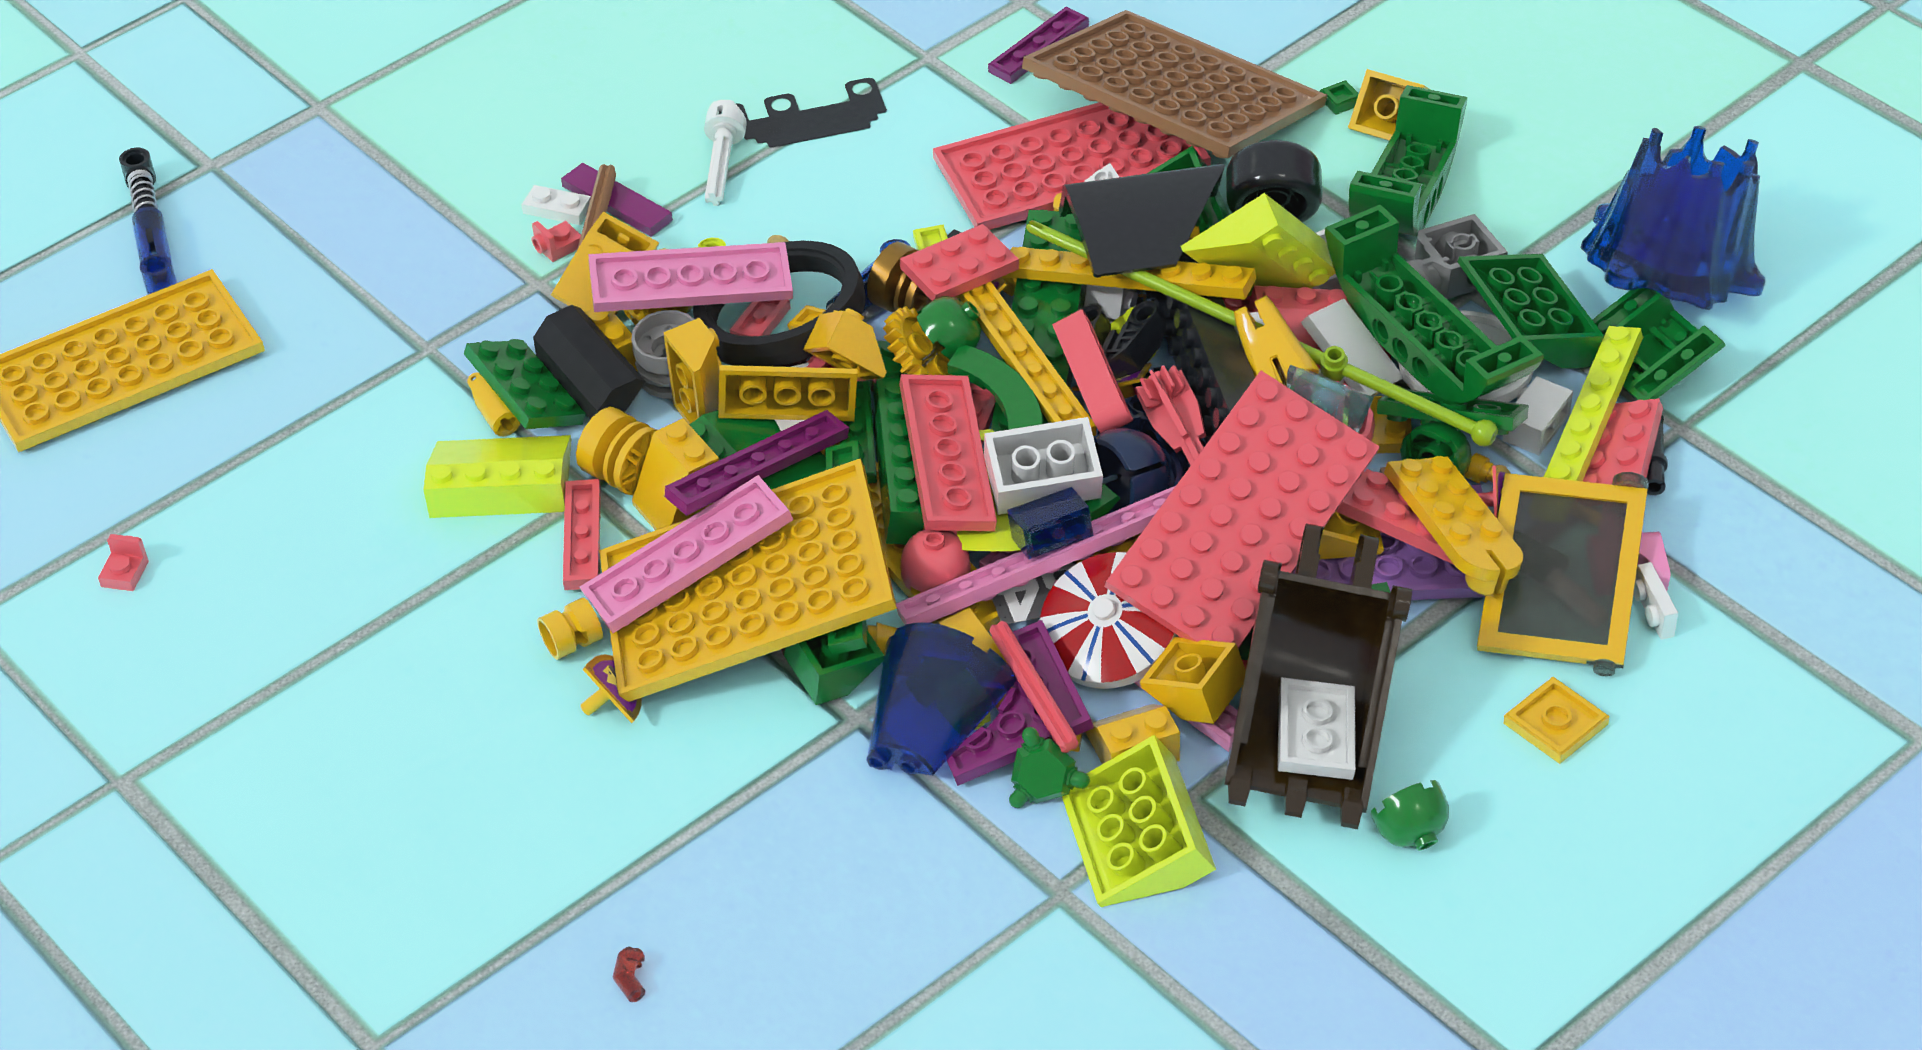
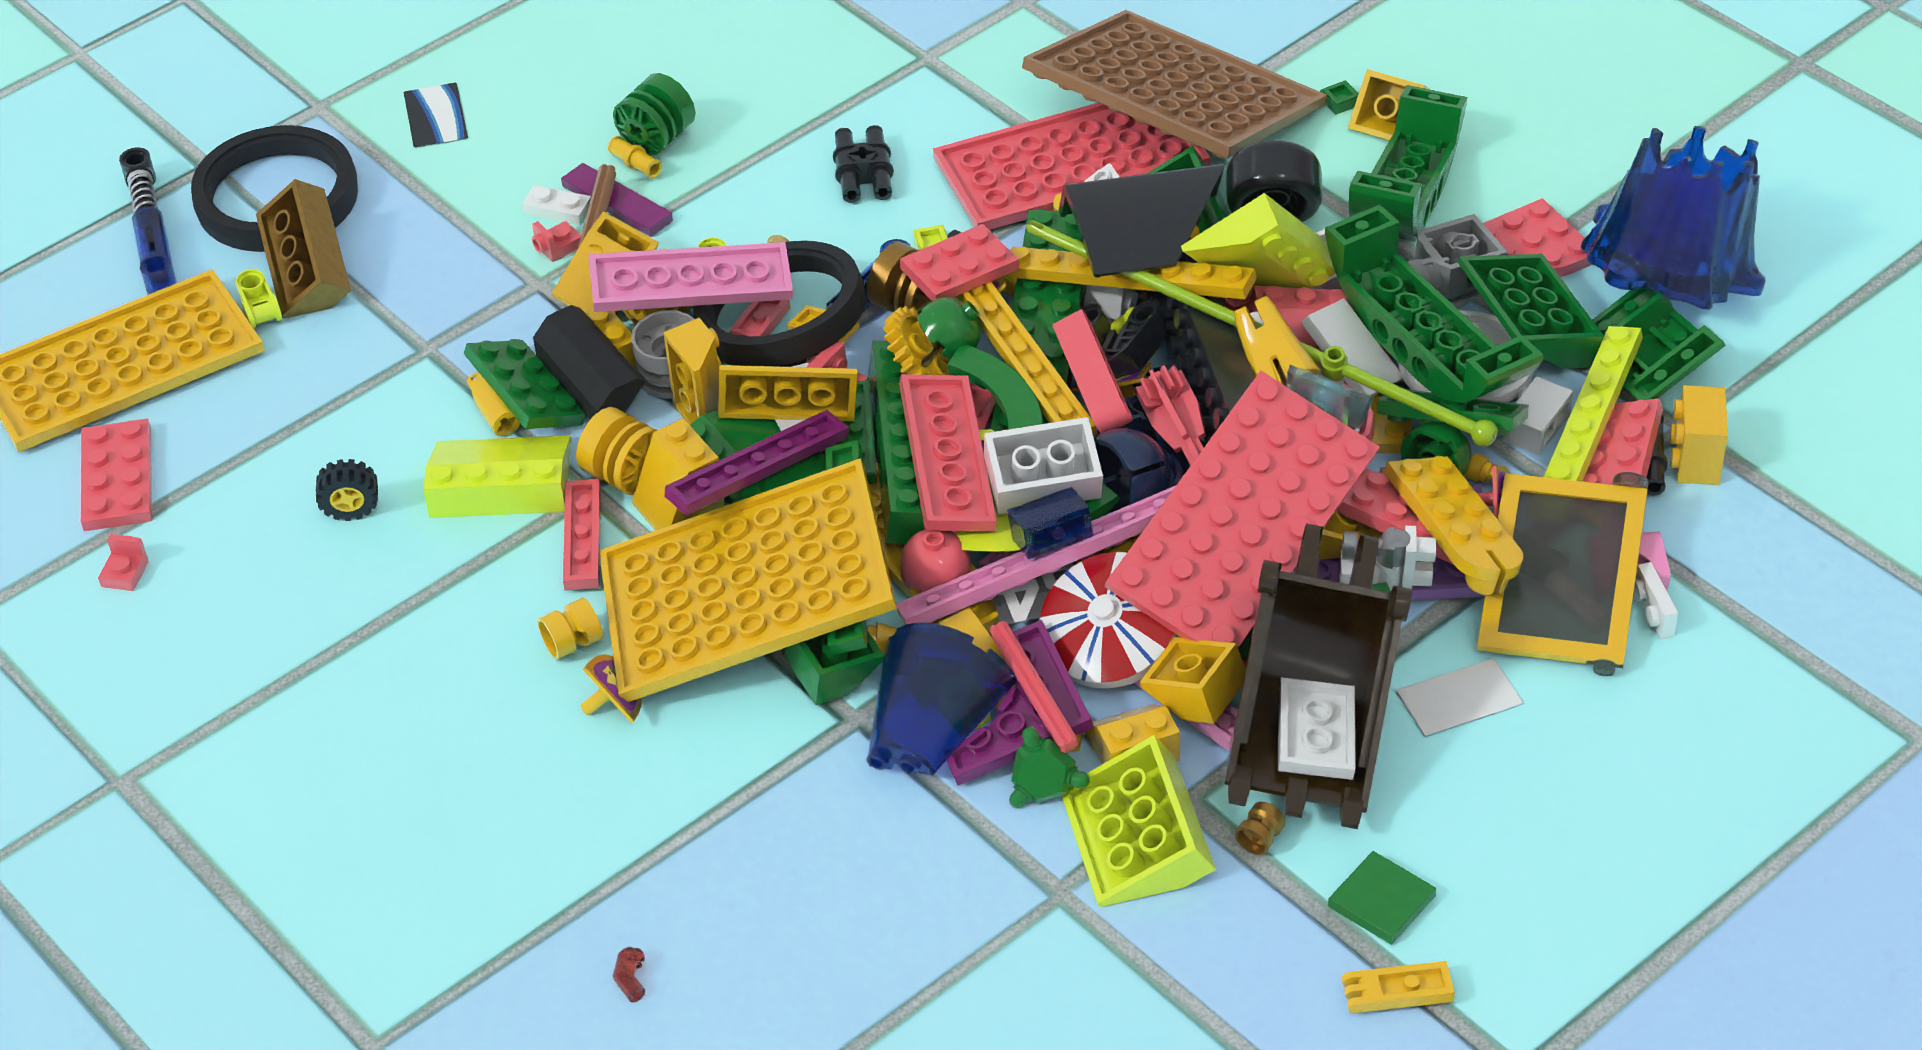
bright pink plate [580,475,793,633] -> none
white piece [704,99,747,206] -> none
black piece [719,78,887,148] -> none
yellow slope [803,309,886,381] -> none
magenta tile [988,6,1089,84] -> none
green cylinder [1370,780,1449,851] -> none
yellow tile [1503,677,1610,764] -> none
none -> coral plate [80,418,152,531]
none -> black tyre [191,125,358,252]
none -> neon yellow piece [236,269,282,329]
none -> pearl gold slope [256,179,351,318]
none -> black wheel [316,459,378,521]
none -> sticker [403,82,468,148]
none -> yellow pin [608,136,662,178]
none -> green wheel [613,73,696,156]
none -> black pin [832,125,894,203]
none -> pearl gold wheel [1235,801,1286,855]
none -> green tile [1328,851,1436,945]
none -> white hips [1339,525,1436,591]
none -> yellow hinge [1341,961,1455,1013]
none -> white sticker [1396,658,1524,736]
none -> coral plate [1483,198,1600,277]
none -> yellow brick [1669,385,1728,485]

